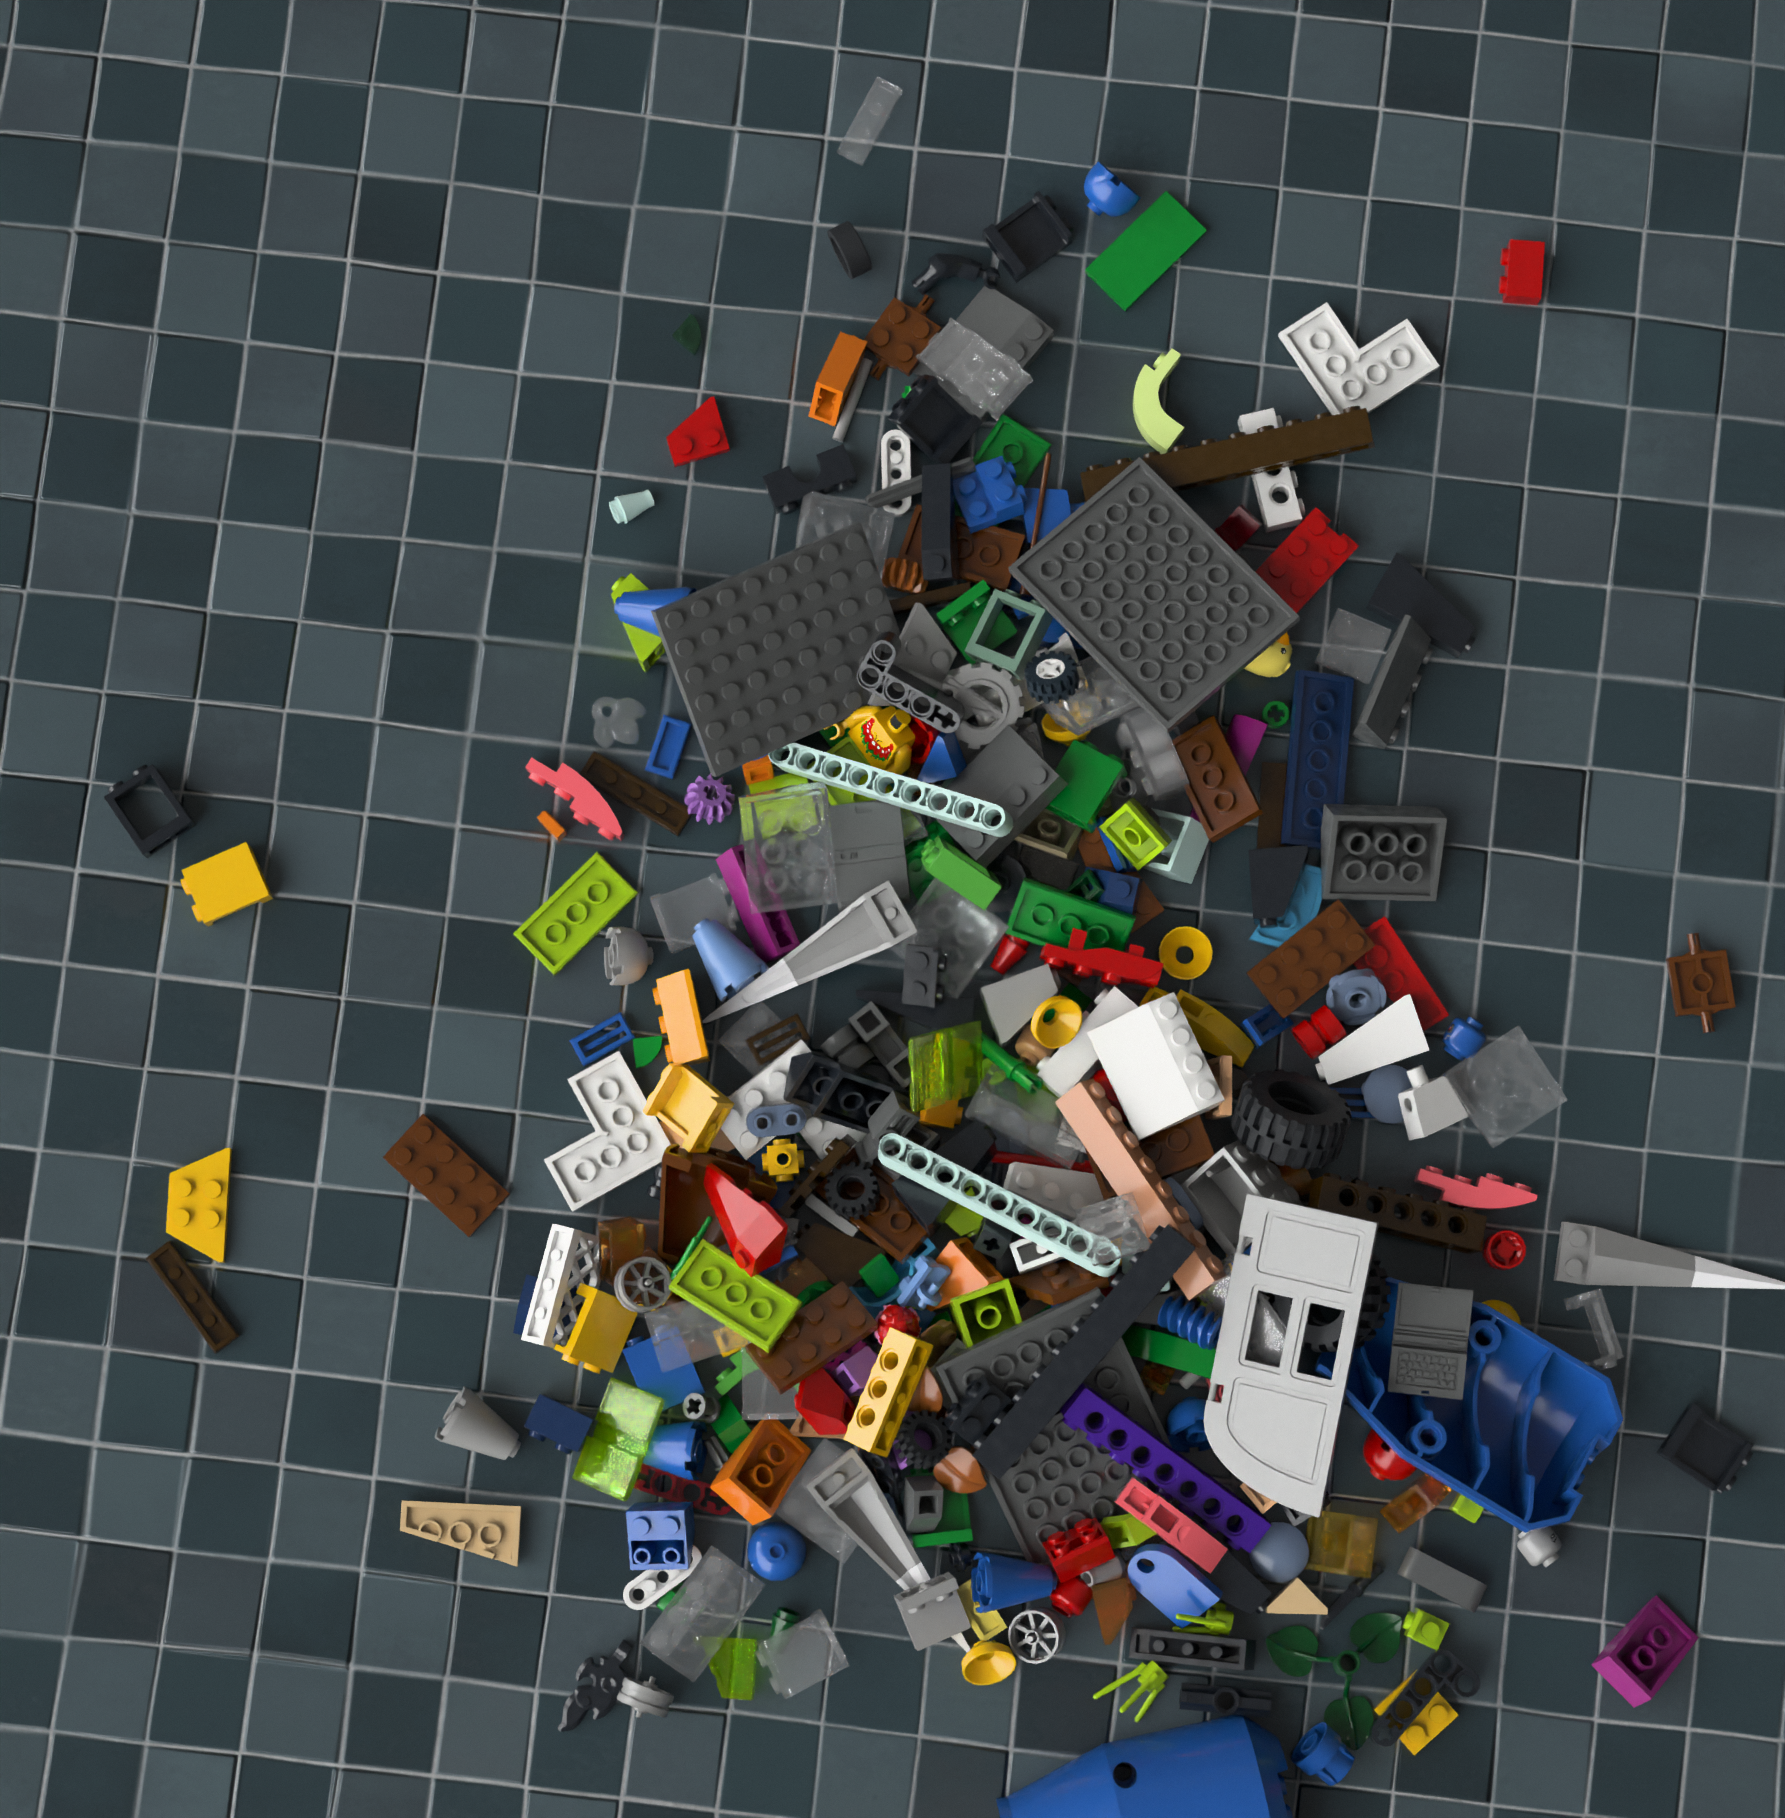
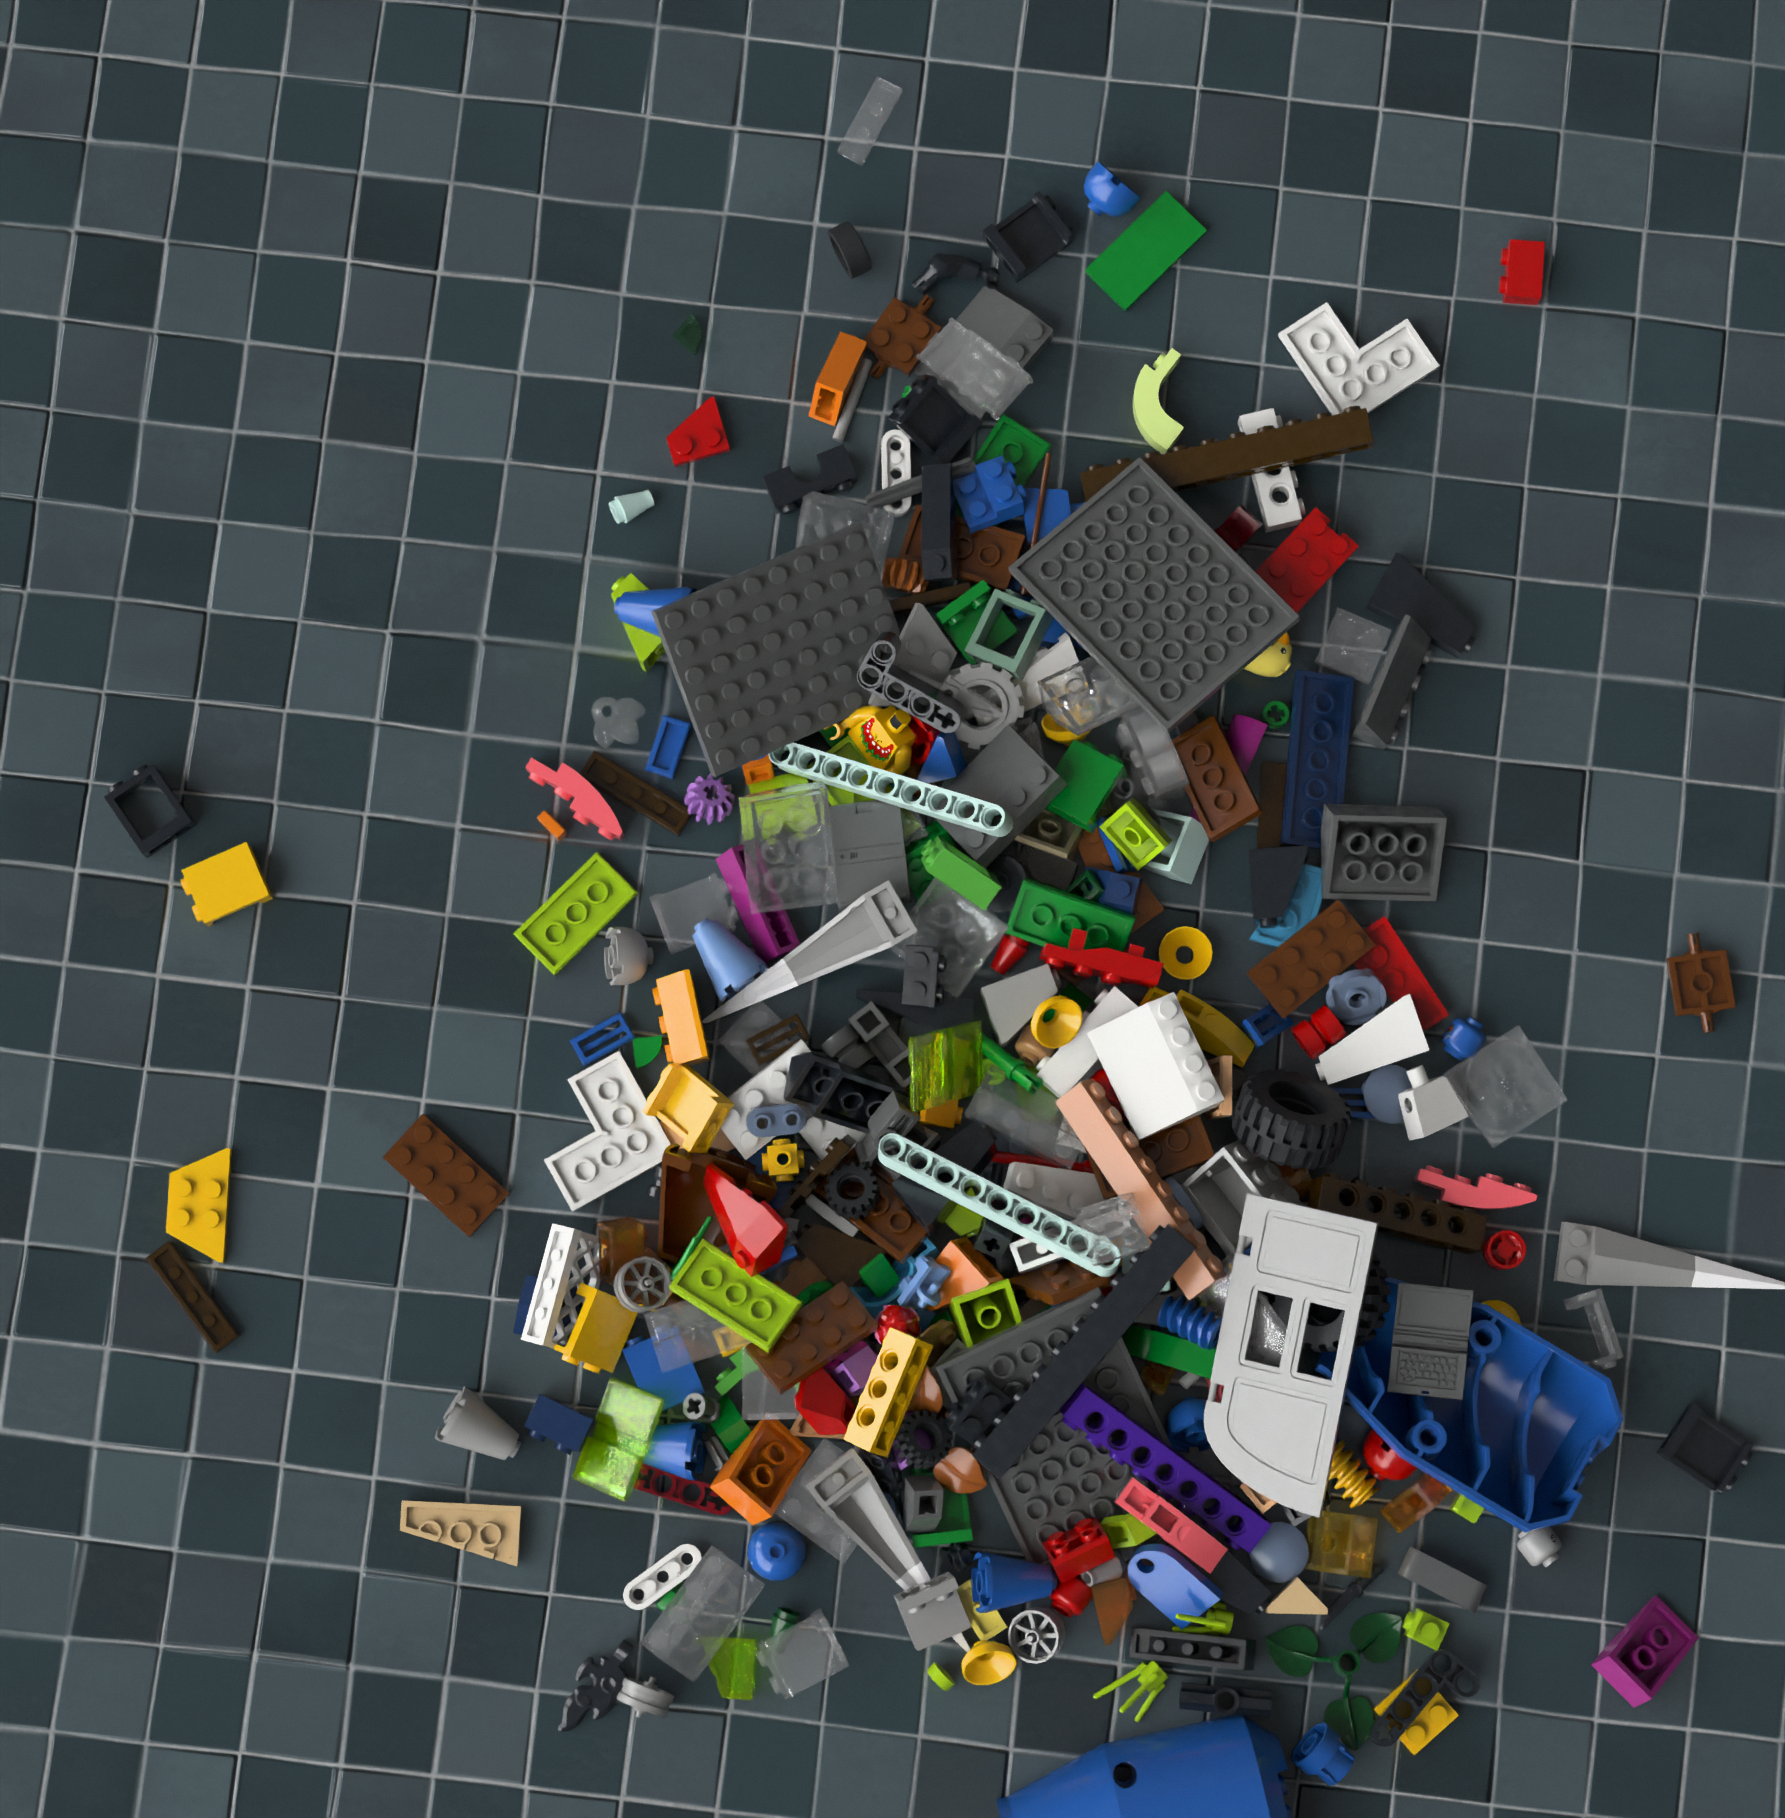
slope [626,1502,695,1570] -> none
black wheel [1024,651,1080,704] -> none
none -> lime tile [927,1662,955,1691]
none -> yellow piece [1328,1440,1380,1508]

